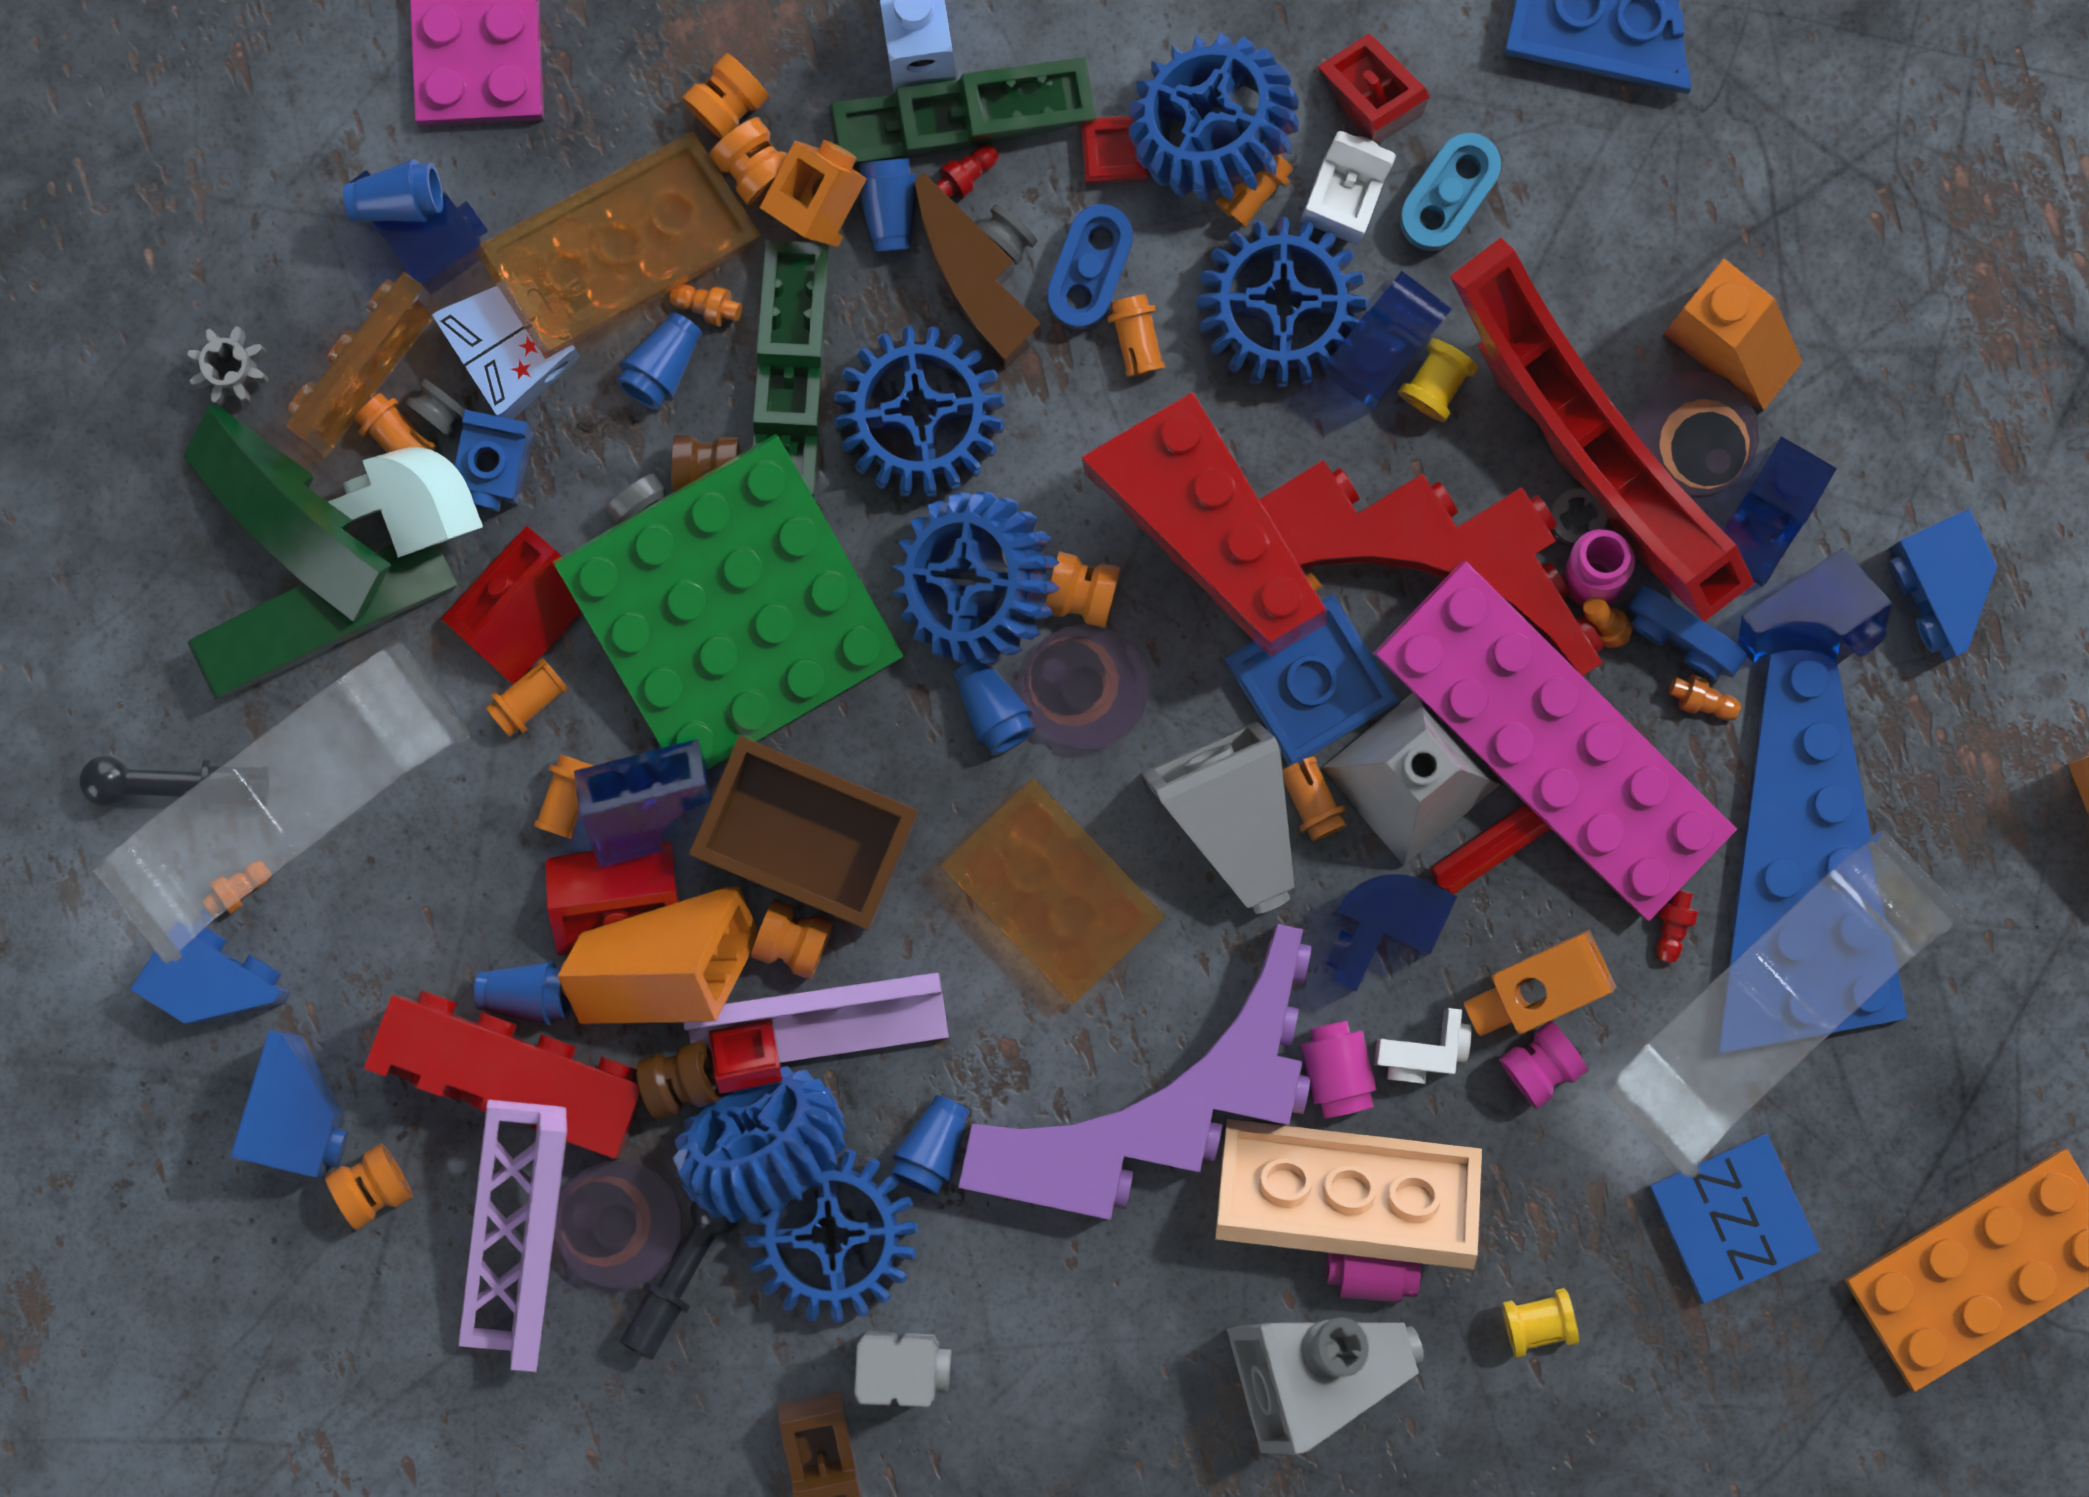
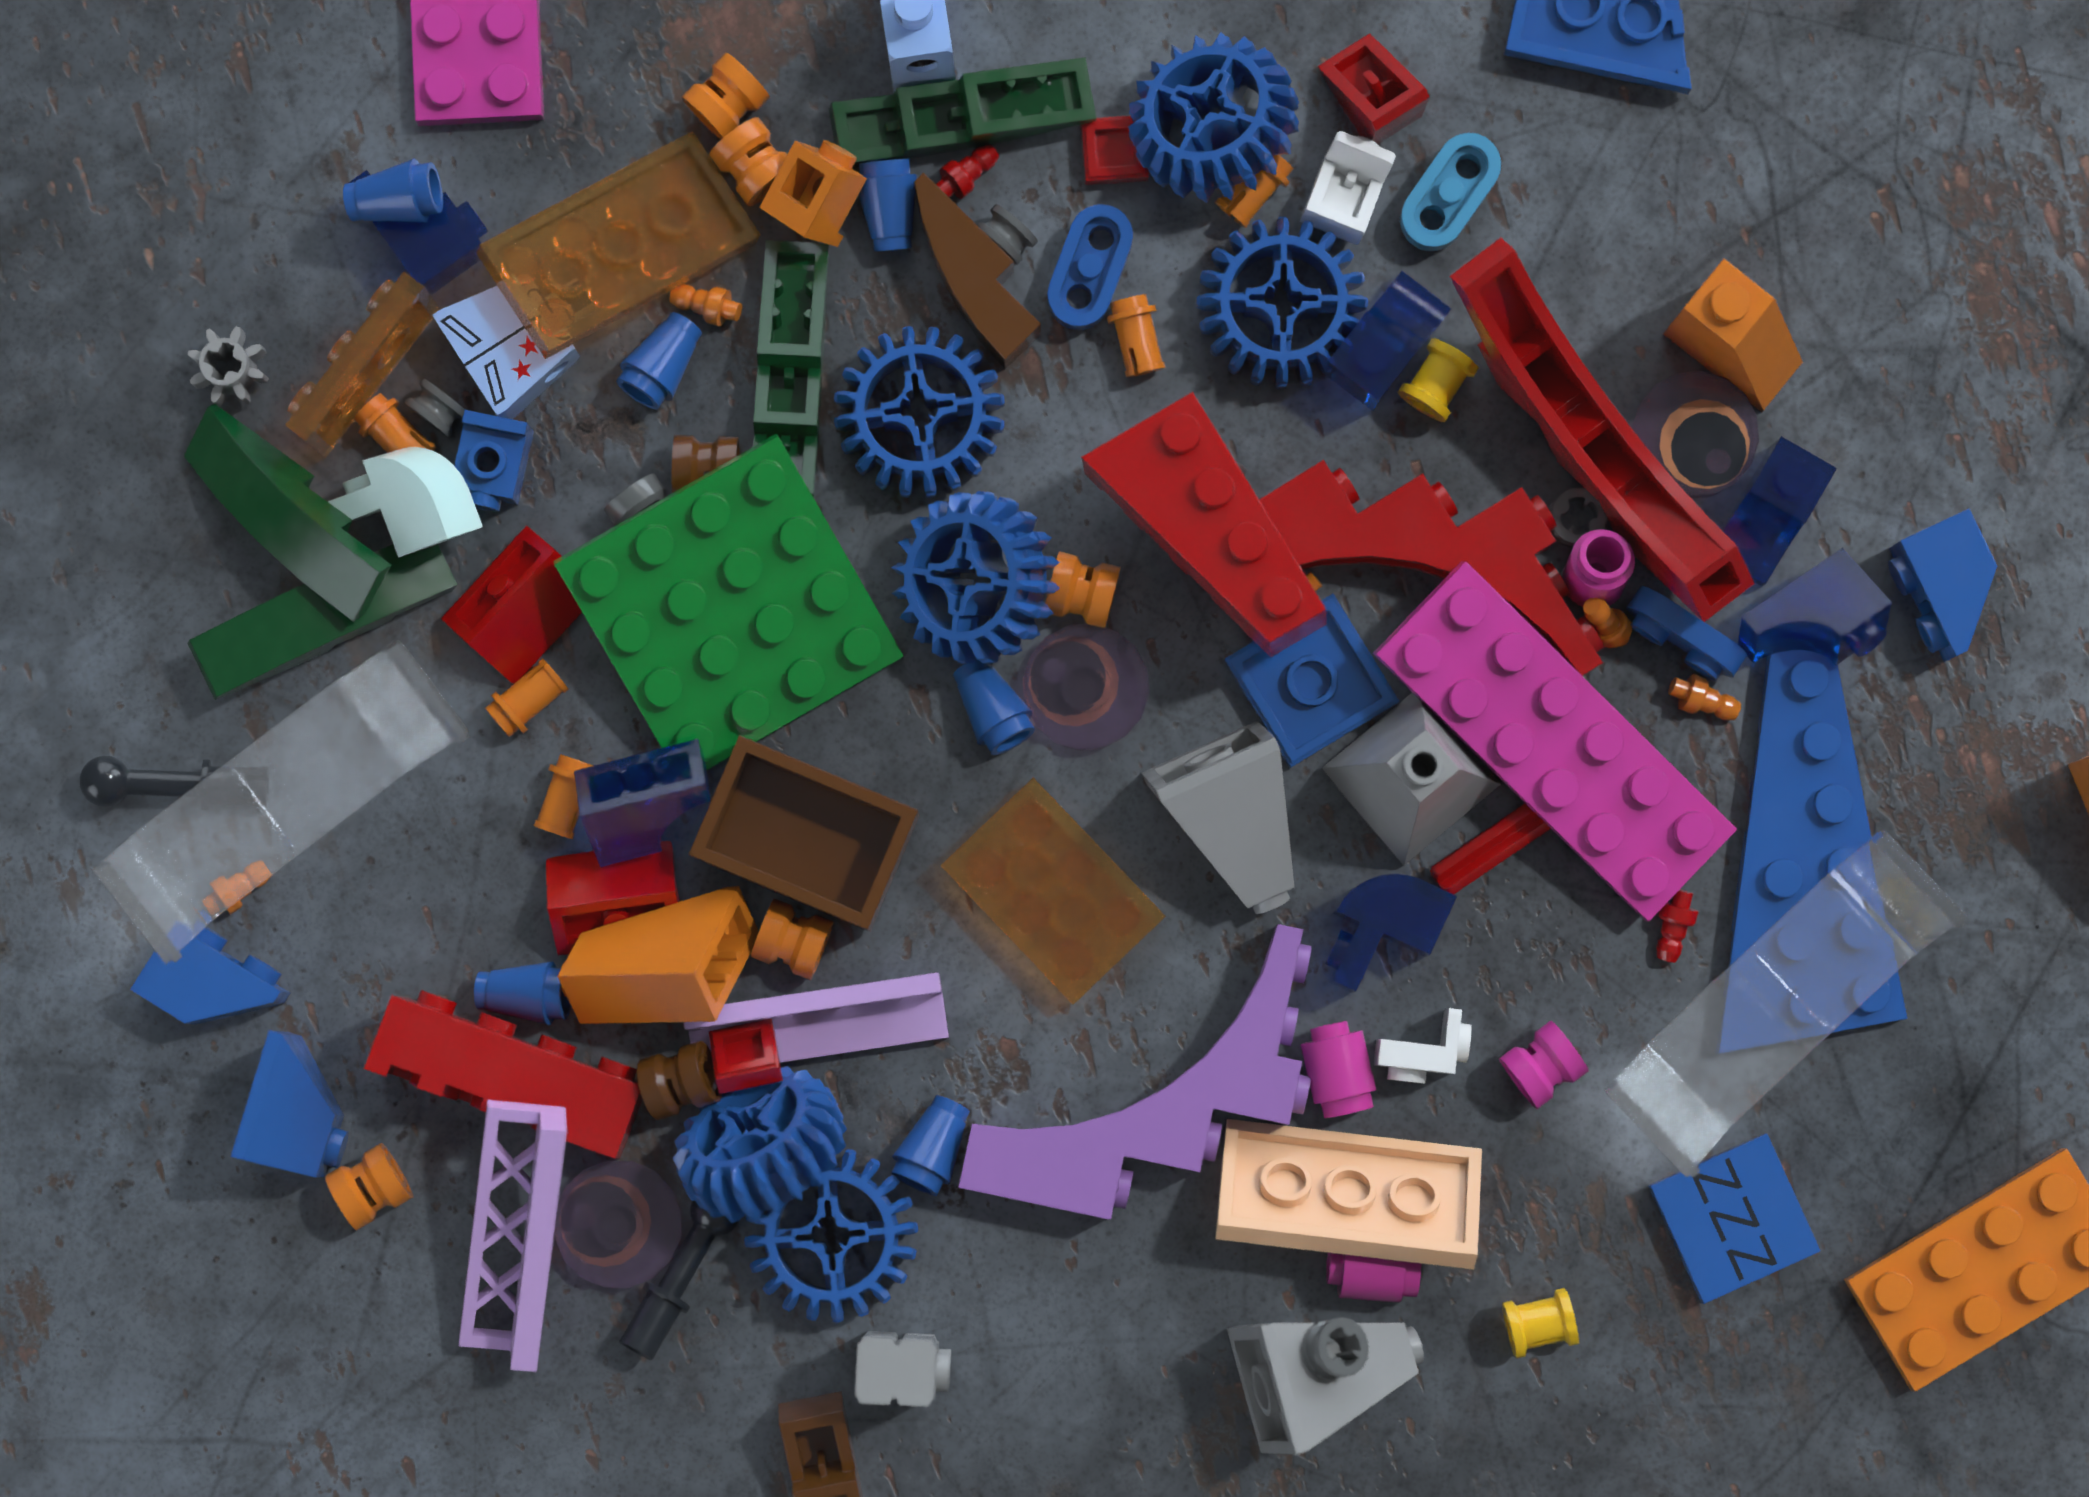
orange pin [1282,756,1347,842] -> none
orange torso [1464,929,1616,1037] -> none

